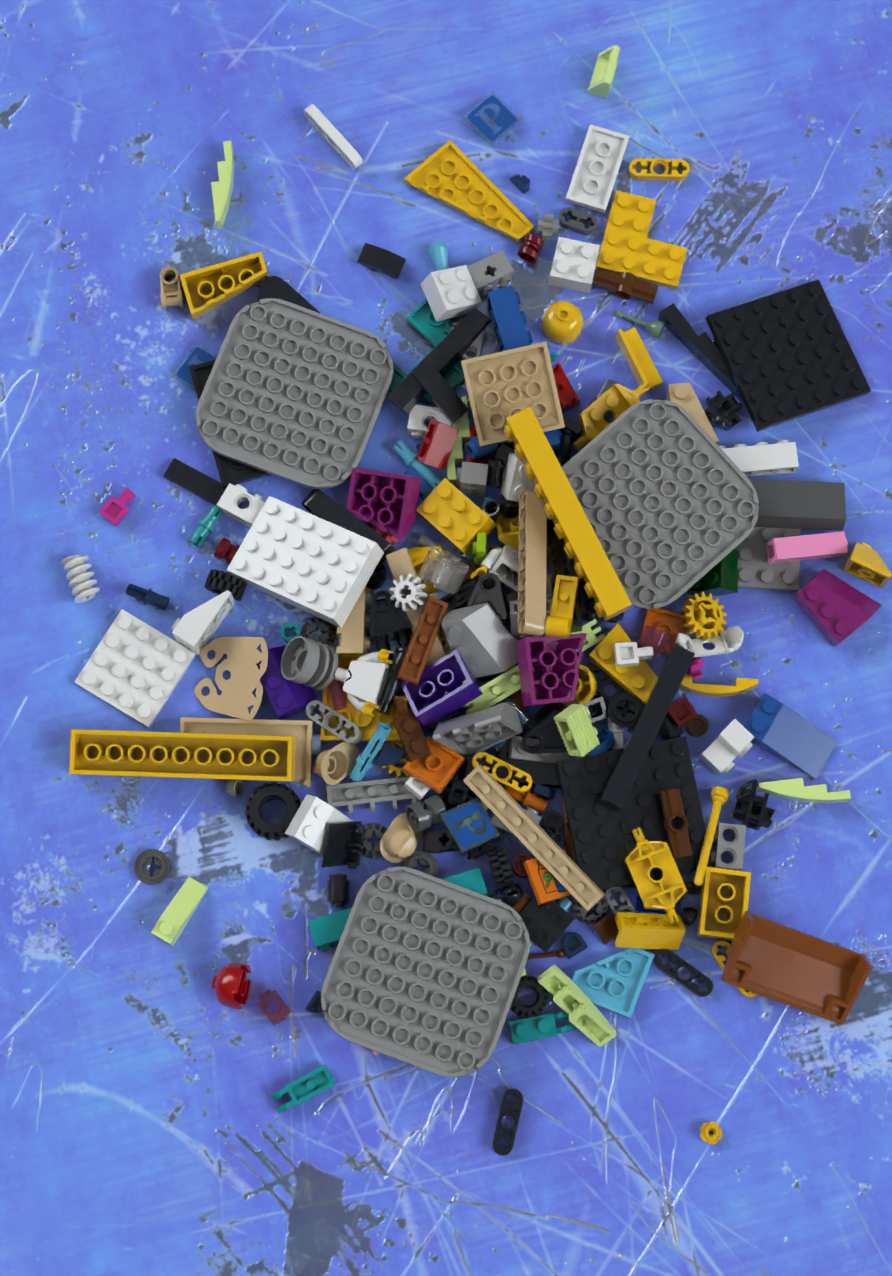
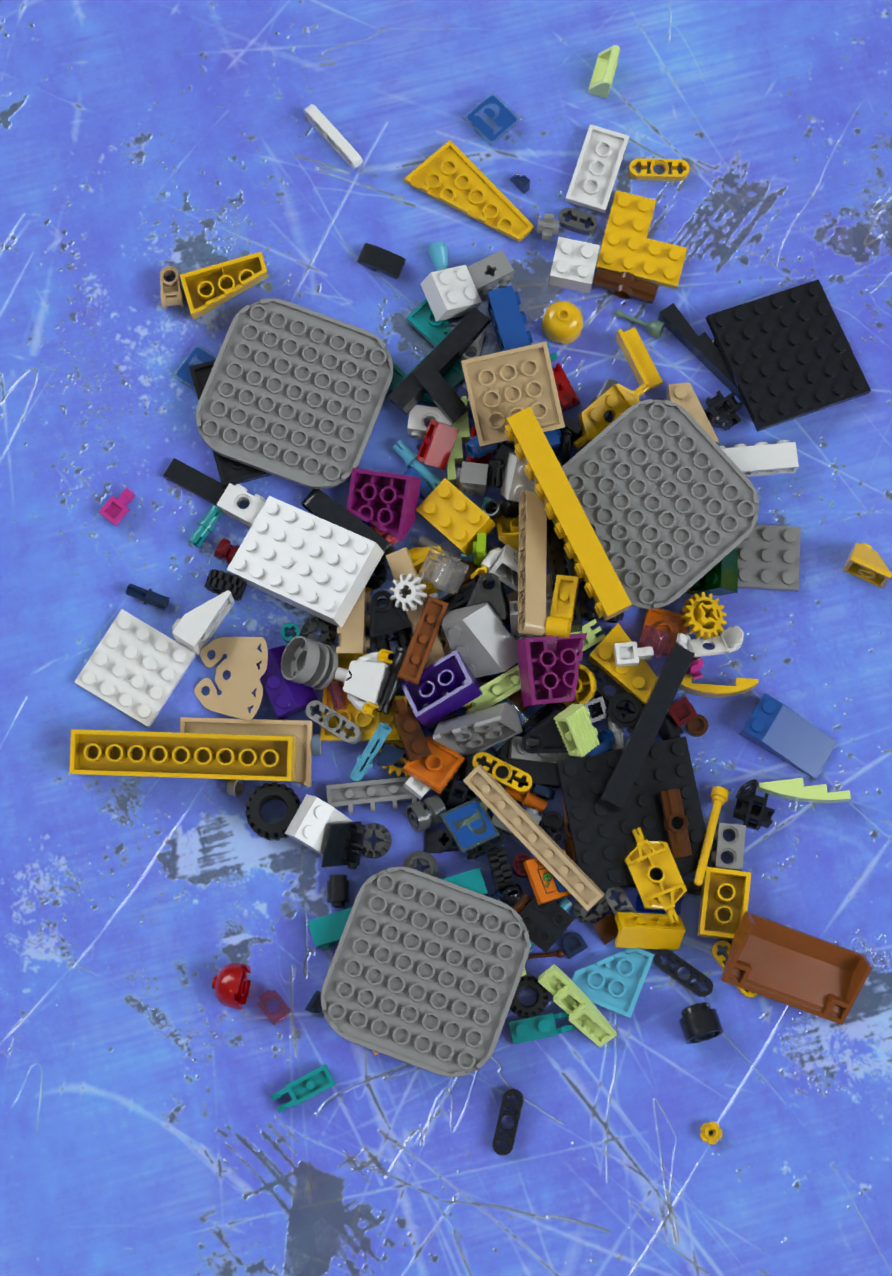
white piece [61,555,100,603] -> none
dark grey gear [134,849,171,885] -> none
yellowish green slope [151,877,208,946] -> none
yellowish green slope [211,141,234,229] -> none
black slope [258,276,320,313] -> none
tan piece [313,741,360,785] -> none
tan piece [380,813,423,863] -> none
dark red wheel [517,234,544,263] -> none
black hinge [680,907,699,927] -> none
white brick [699,719,754,776] -> none
dark grey brick [748,478,846,531] -> none
bright pink brick [765,531,848,564] -> none
magenta wedge [791,569,882,646] -> none
none -> black piece [679,1002,723,1044]

